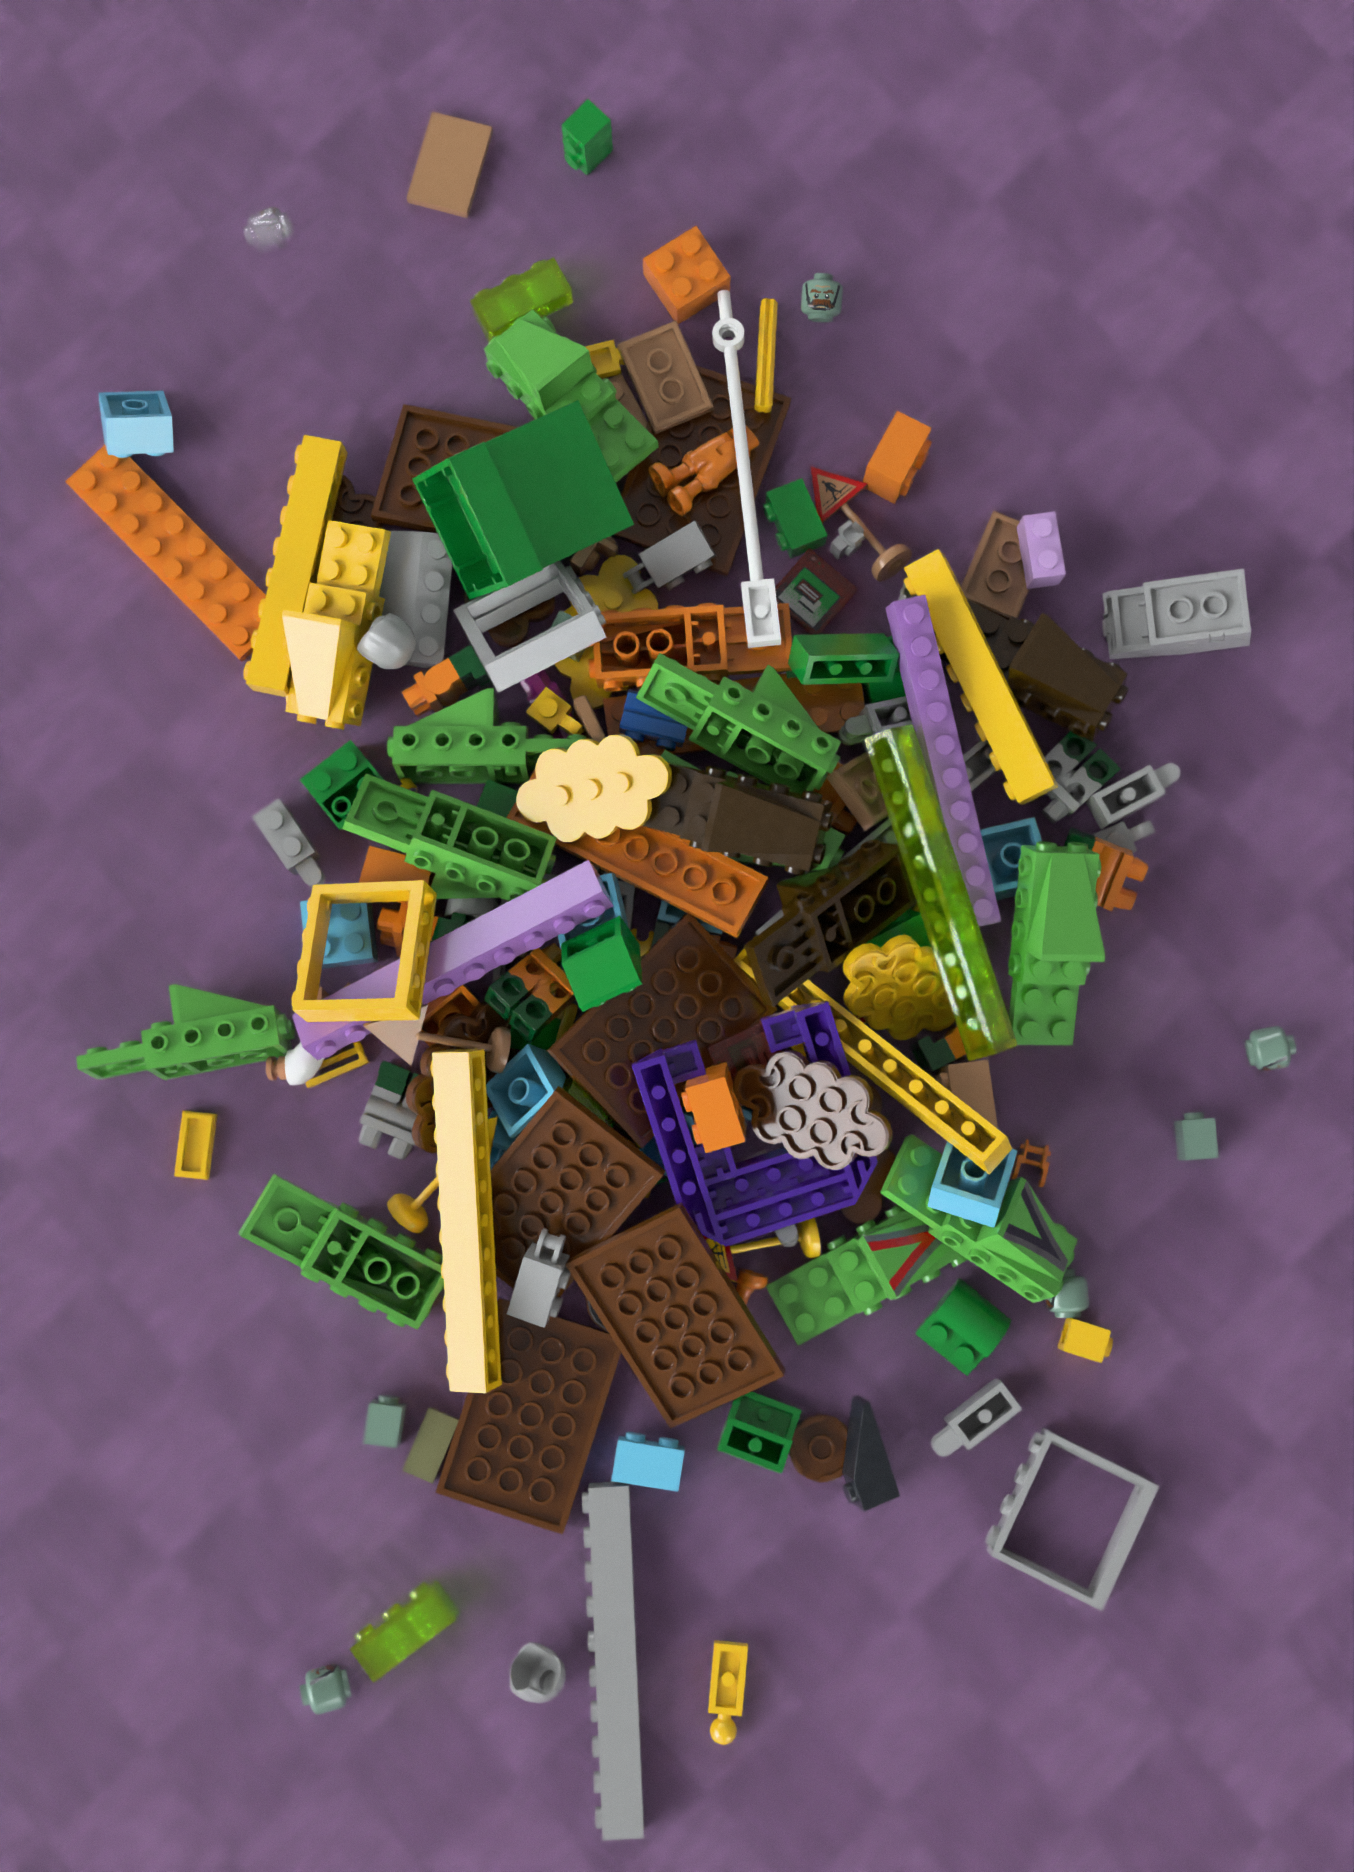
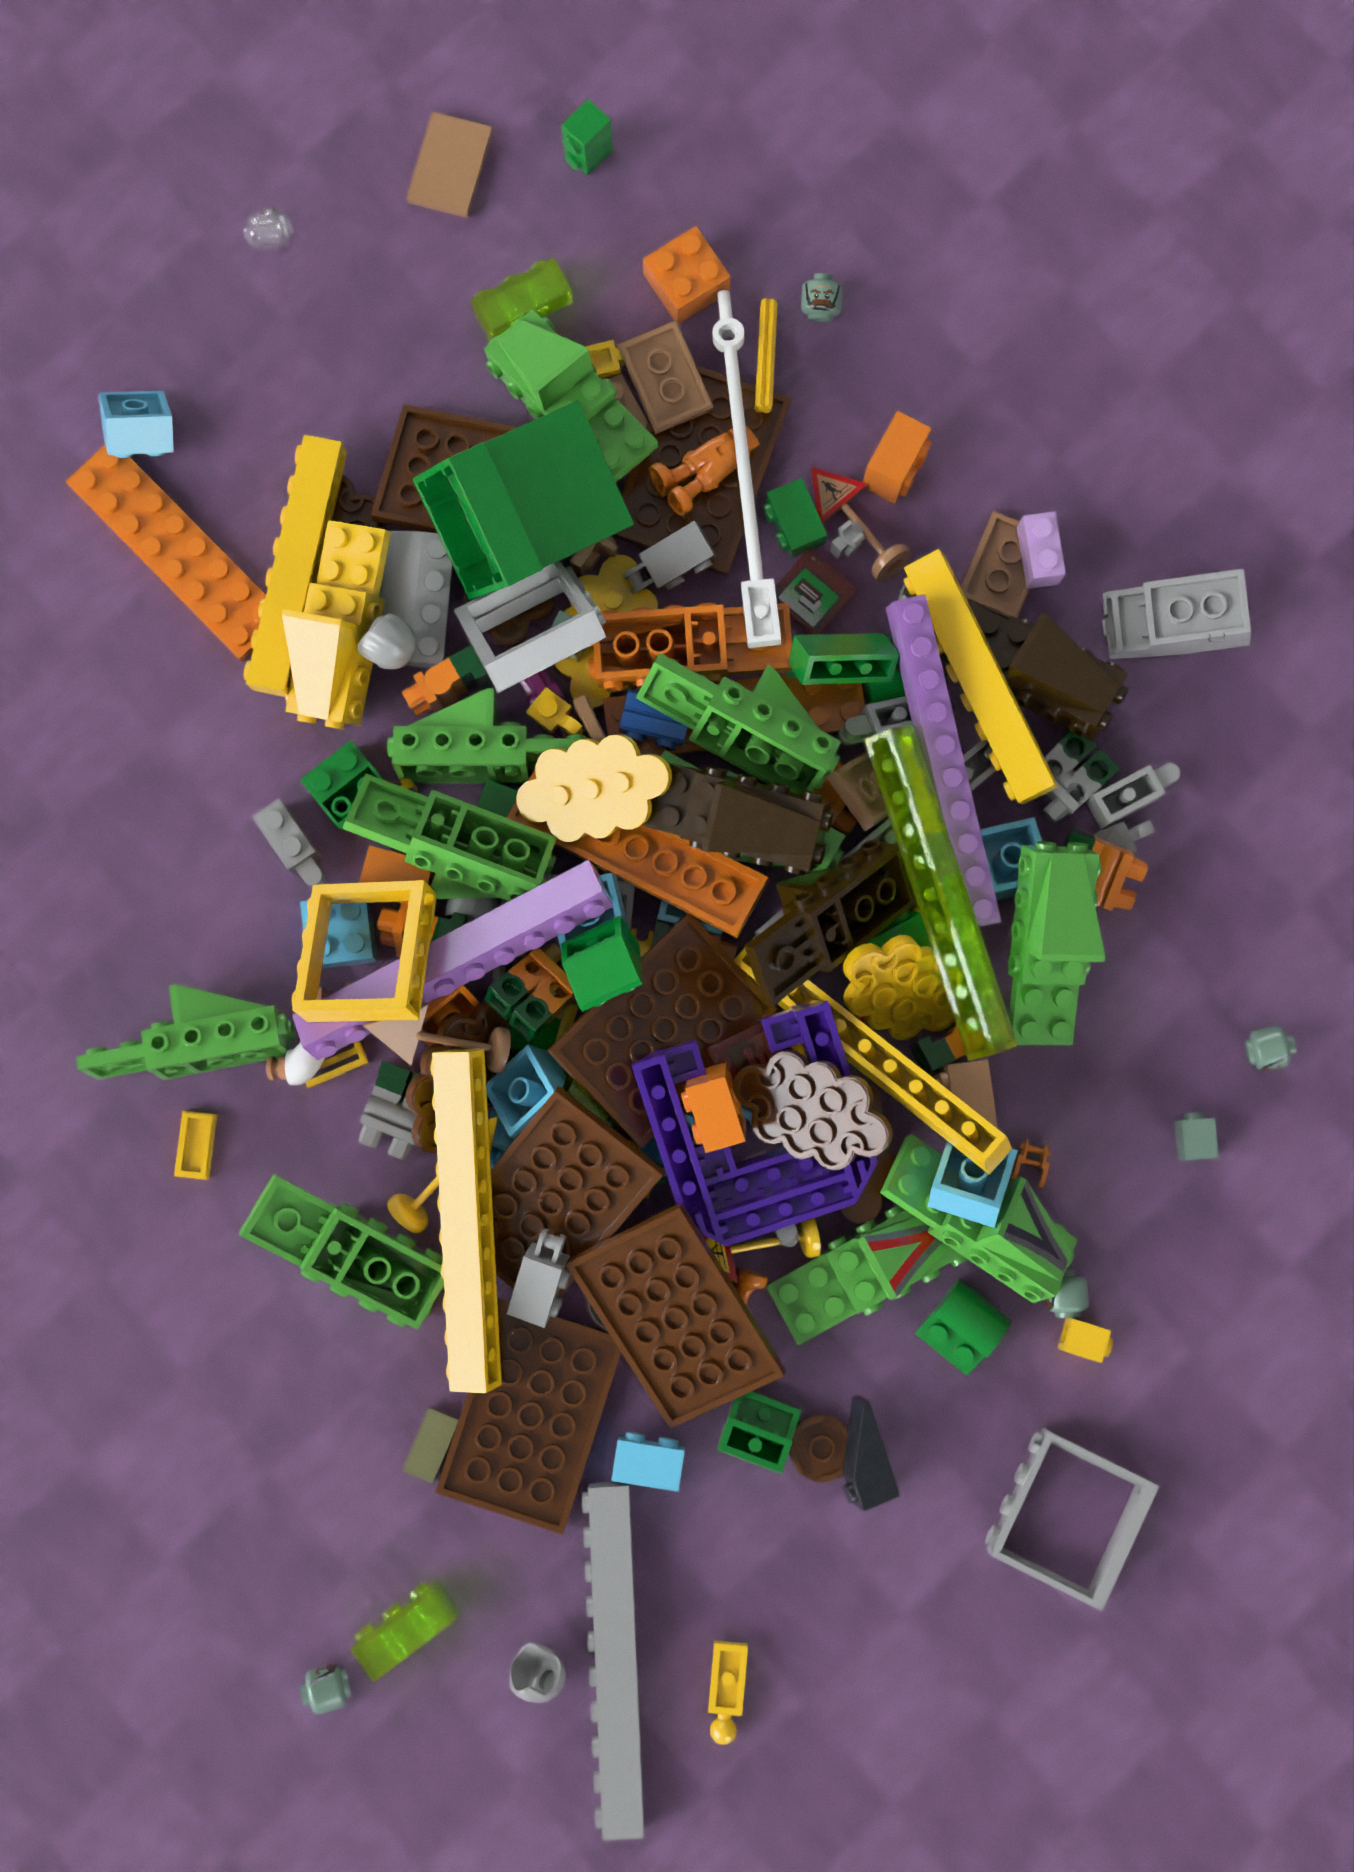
sand green brick [363,1395,407,1448] -> none
light grey brick [931,1378,1022,1457] -> none

